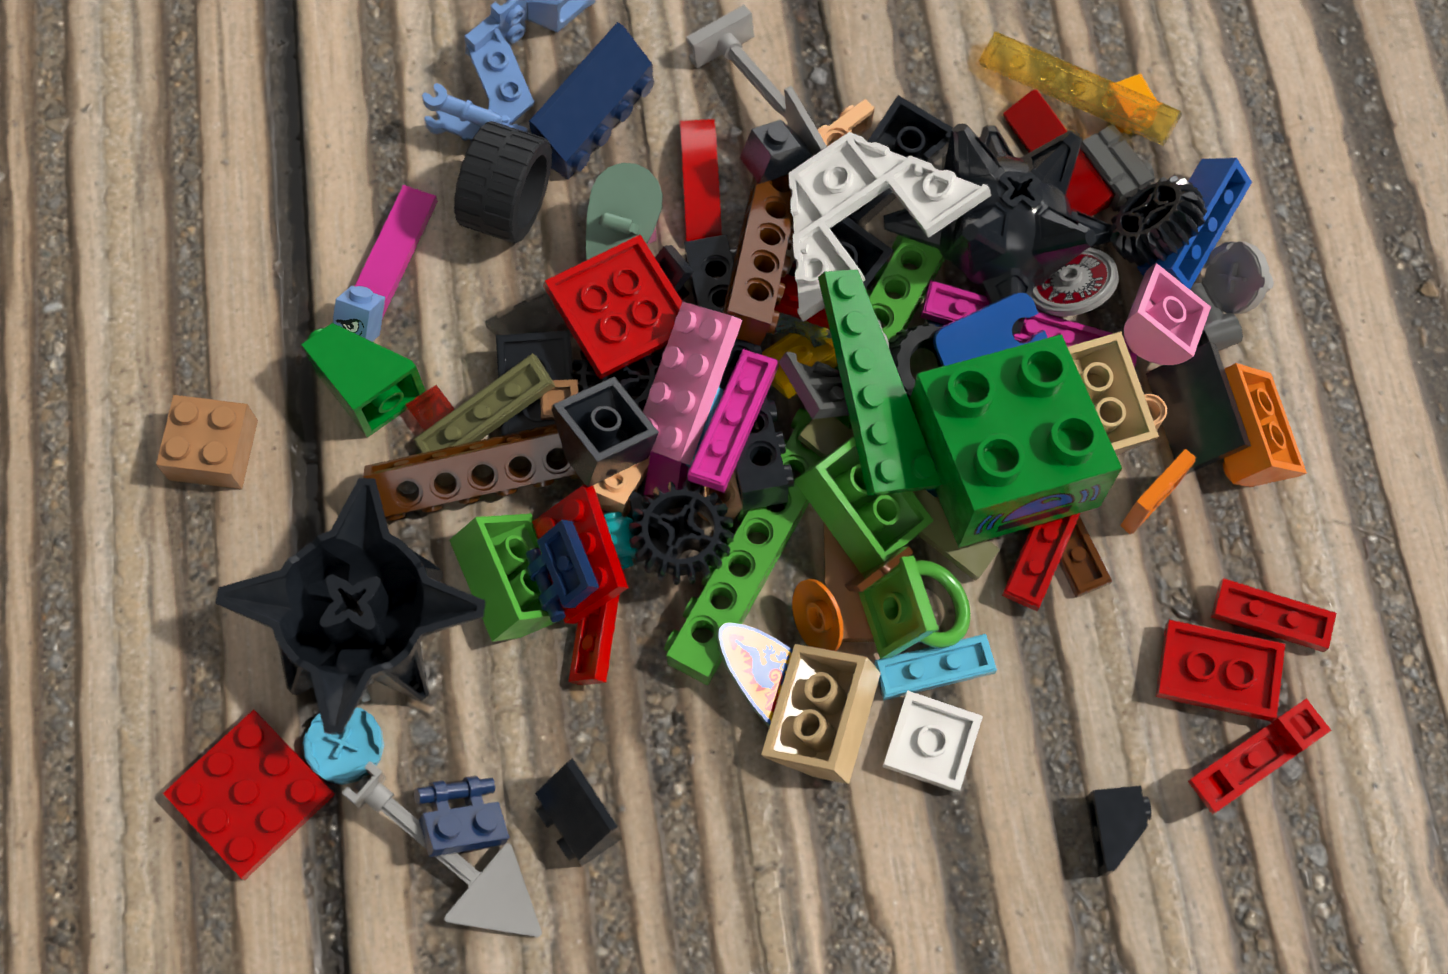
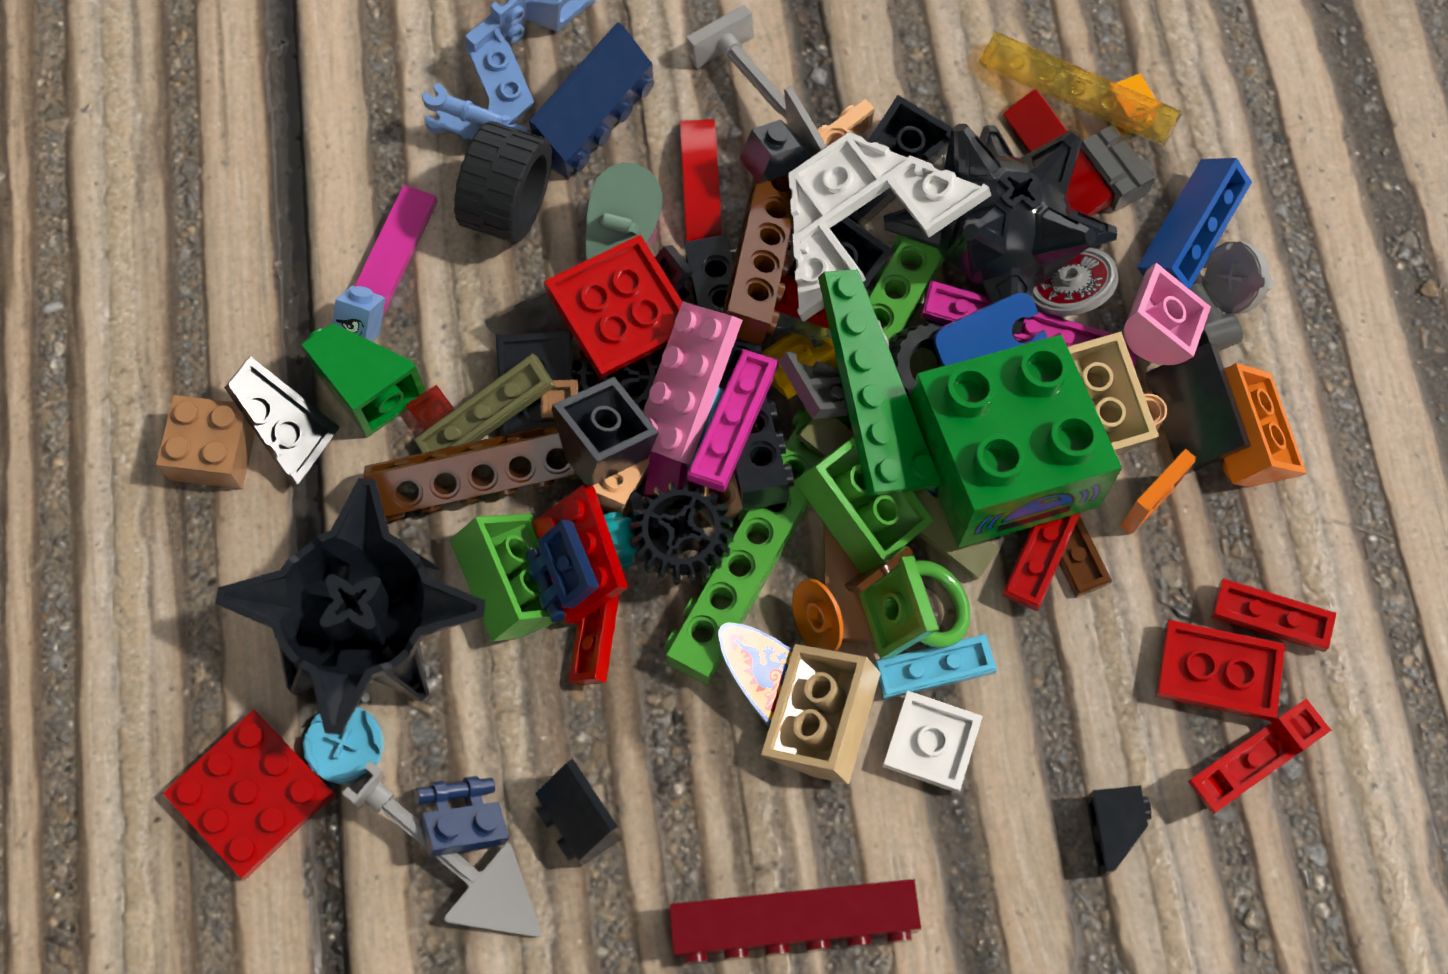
black gear [1108,175,1207,266] -> none
none -> wing [224,356,340,487]
none -> dark red brick [669,879,921,964]

